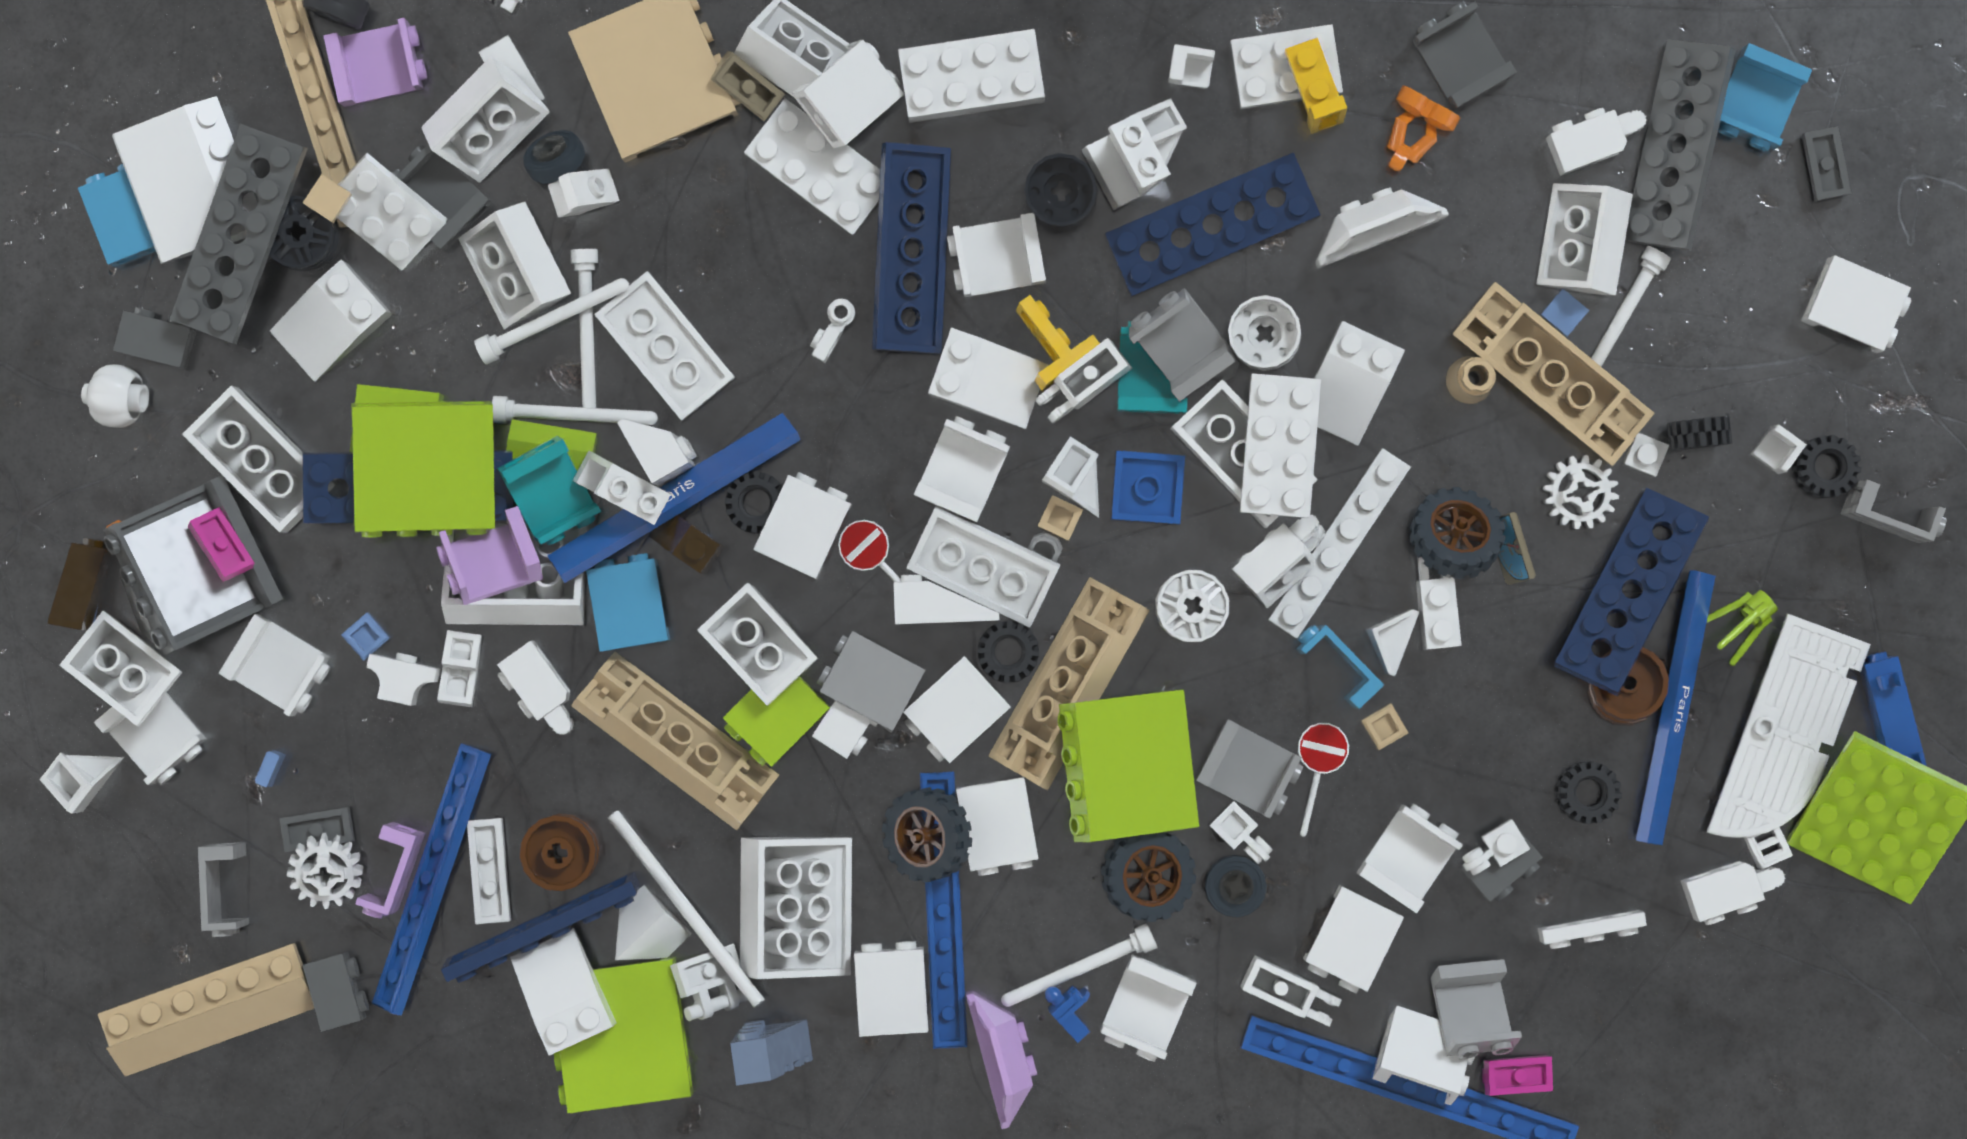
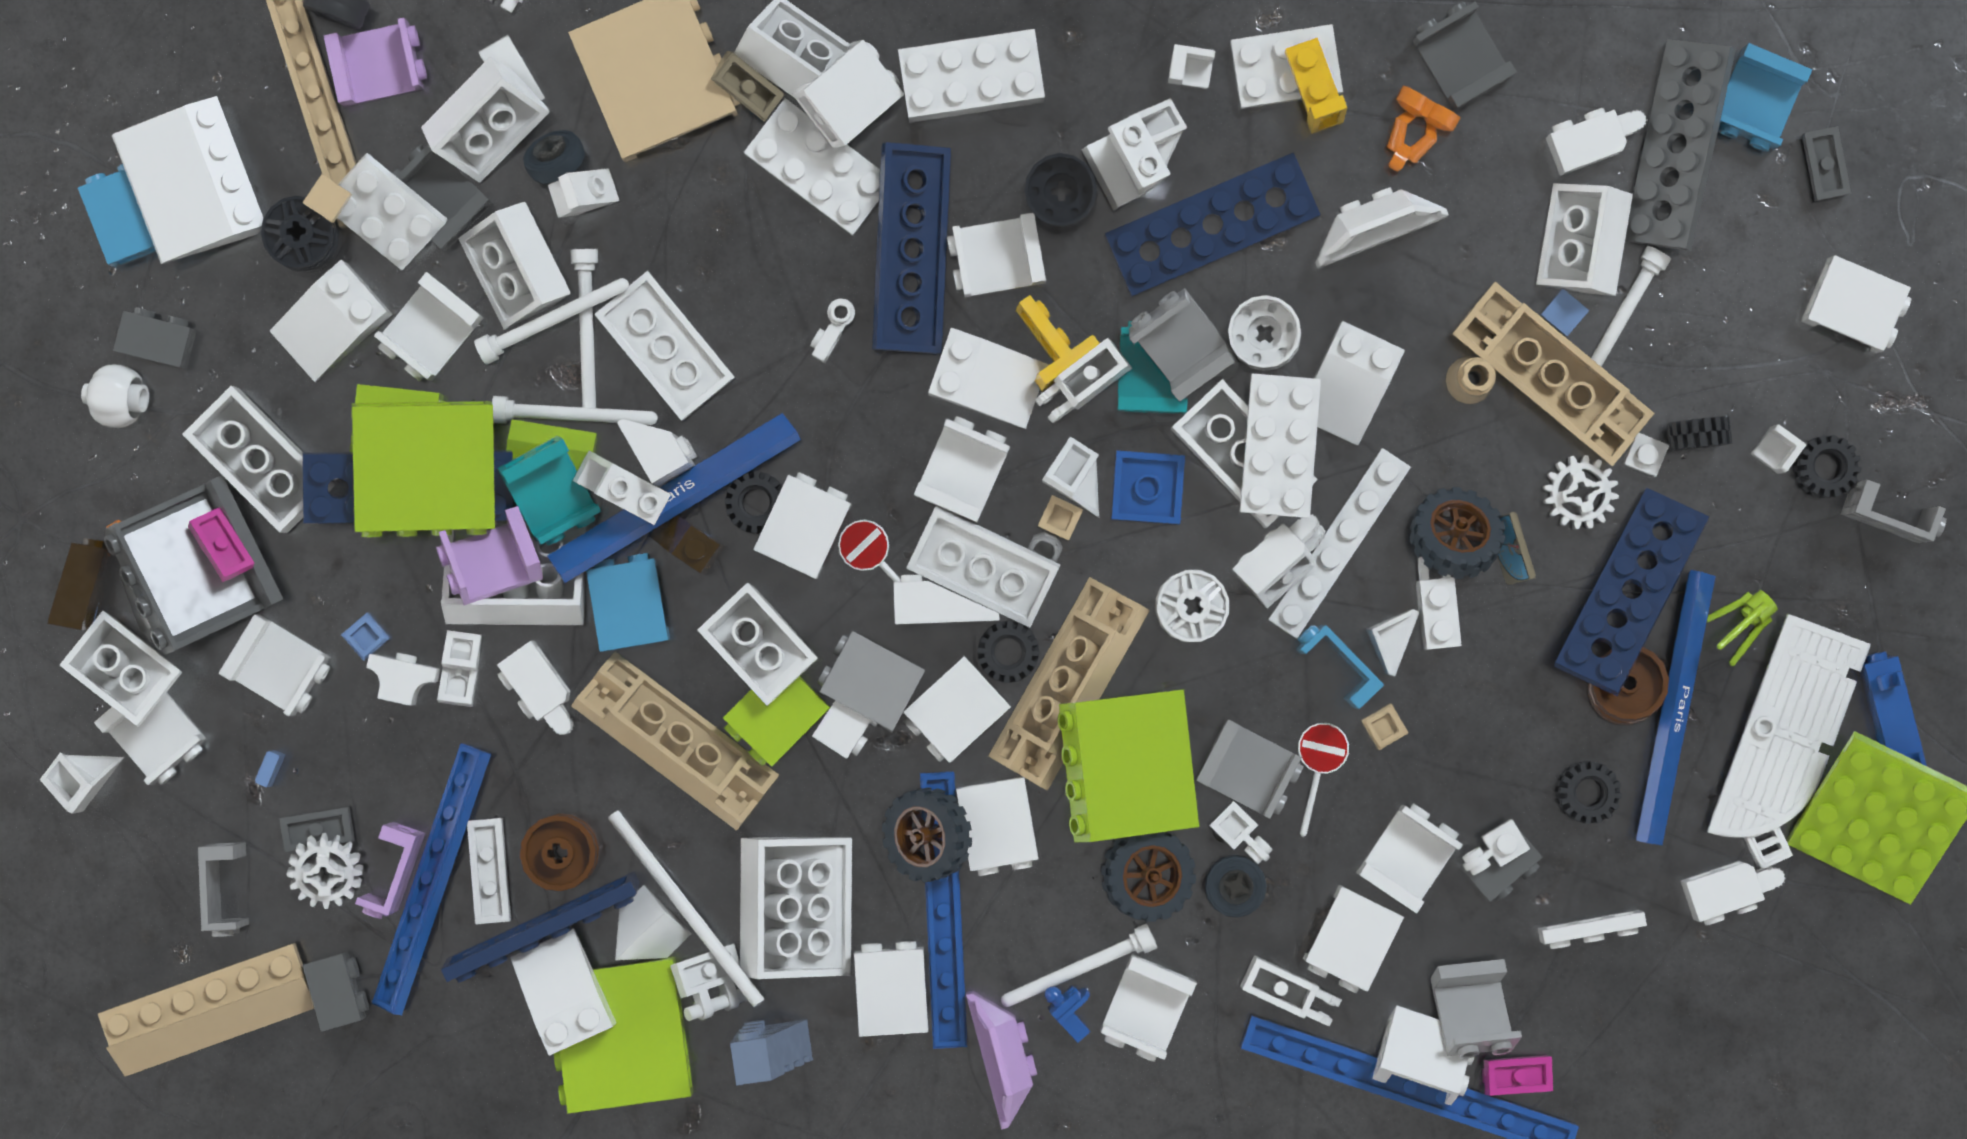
dark grey plate [169,123,308,344] -> none
none -> white panel [374,272,484,381]

